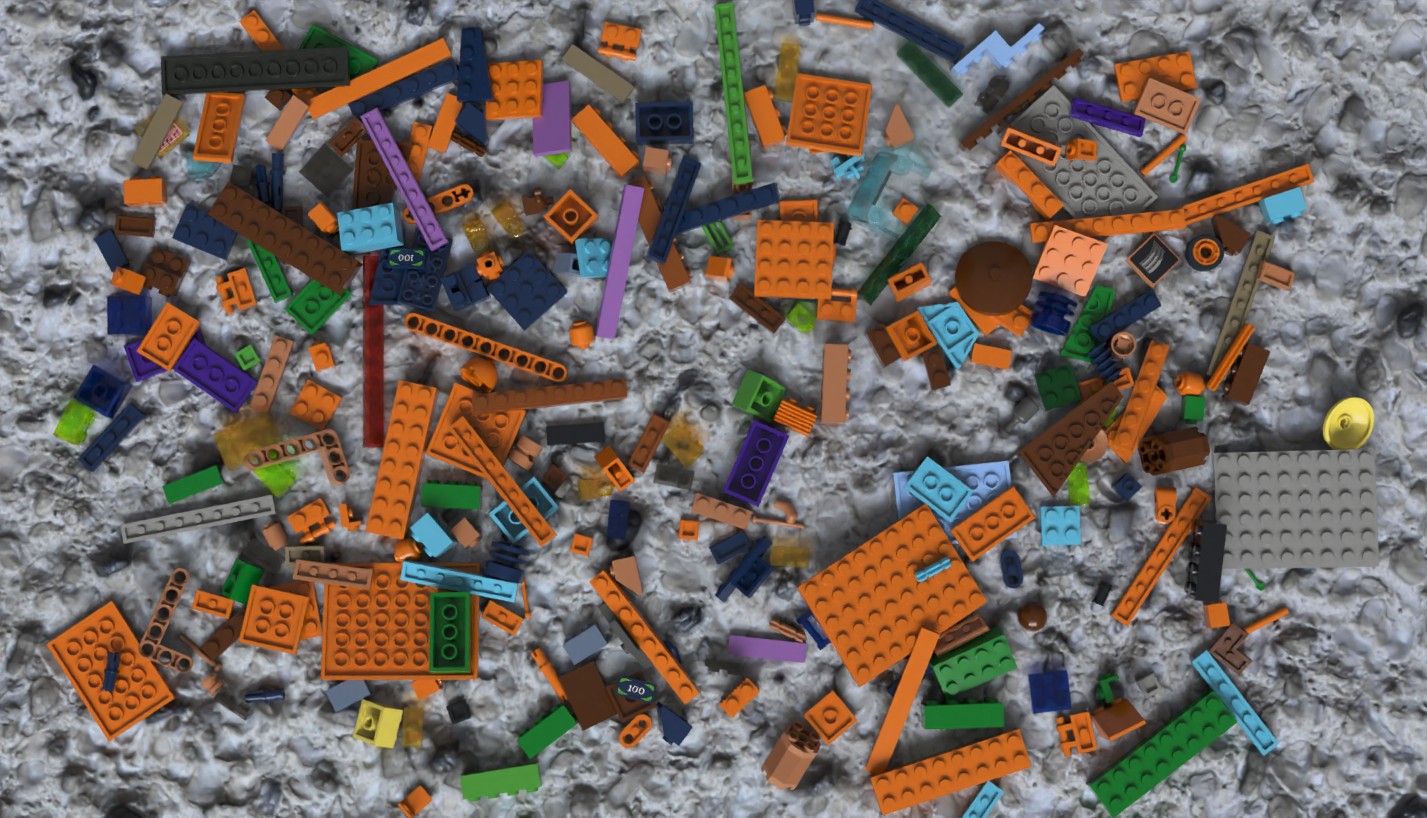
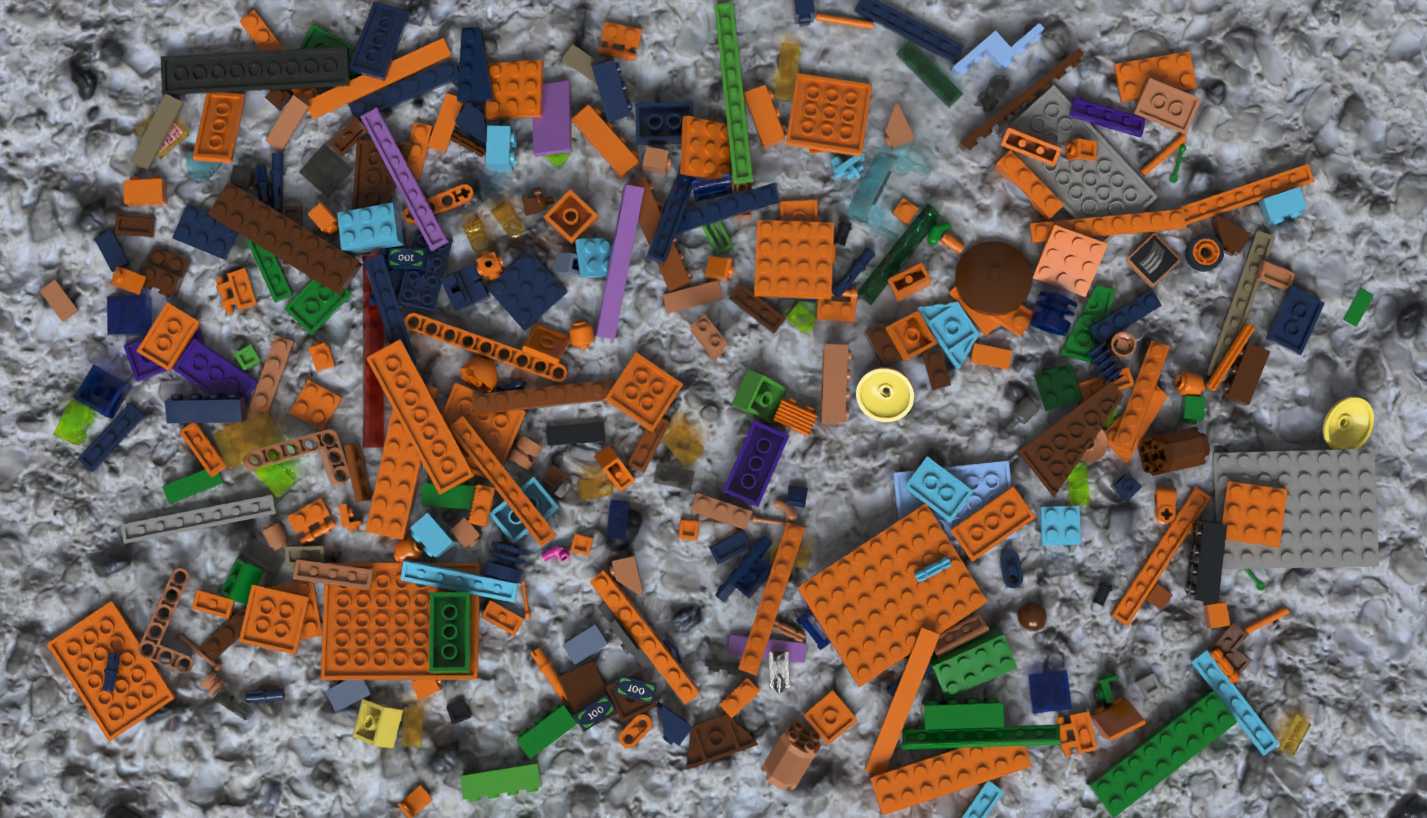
none -> nougat tile [40,280,79,322]
none -> dark blue brick [165,393,248,423]
none -> orange tile [179,423,228,477]
none -> dark orange tile [344,444,372,502]
none -> dark blue tile [350,2,410,81]
none -> dark blue plate [363,254,417,365]
none -> orange plate [366,339,475,495]
none -> orange brick [467,485,495,527]
none -> medium azure brick [486,126,517,172]
none -> dark blue arm [497,378,526,391]
none -> orange plate [522,323,570,365]
none -> dark pink arm [541,545,570,562]
none -> dark blue tile [573,694,617,732]
none -> dark blue wedge [590,57,632,122]
none -> orange plate [604,352,683,432]
none -> nougat tile [663,280,723,314]
none -> orange plate [680,116,731,183]
none -> reddish brown wing [686,714,758,770]
none -> nougat panel [690,314,729,361]
none -> clear blue plate [691,174,732,202]
none -> orange plate [738,522,806,676]
none -> clear smoke hinge [769,651,789,693]
none -> dark blue plate [786,485,808,508]
none -> dark blue pin [831,247,875,298]
none -> light yellow dish [856,367,914,422]
none -> green tile [902,724,1061,750]
none -> green arm [927,221,951,246]
none -> orange pin [940,232,965,254]
none -> dark orange tile [1145,584,1173,611]
none -> orange axle [1210,648,1240,684]
none -> orange plate [1222,481,1287,548]
none -> dark blue plate [1266,286,1325,355]
none -> clear yellow plate [1278,715,1311,758]
none -> green sticker [1344,288,1374,327]

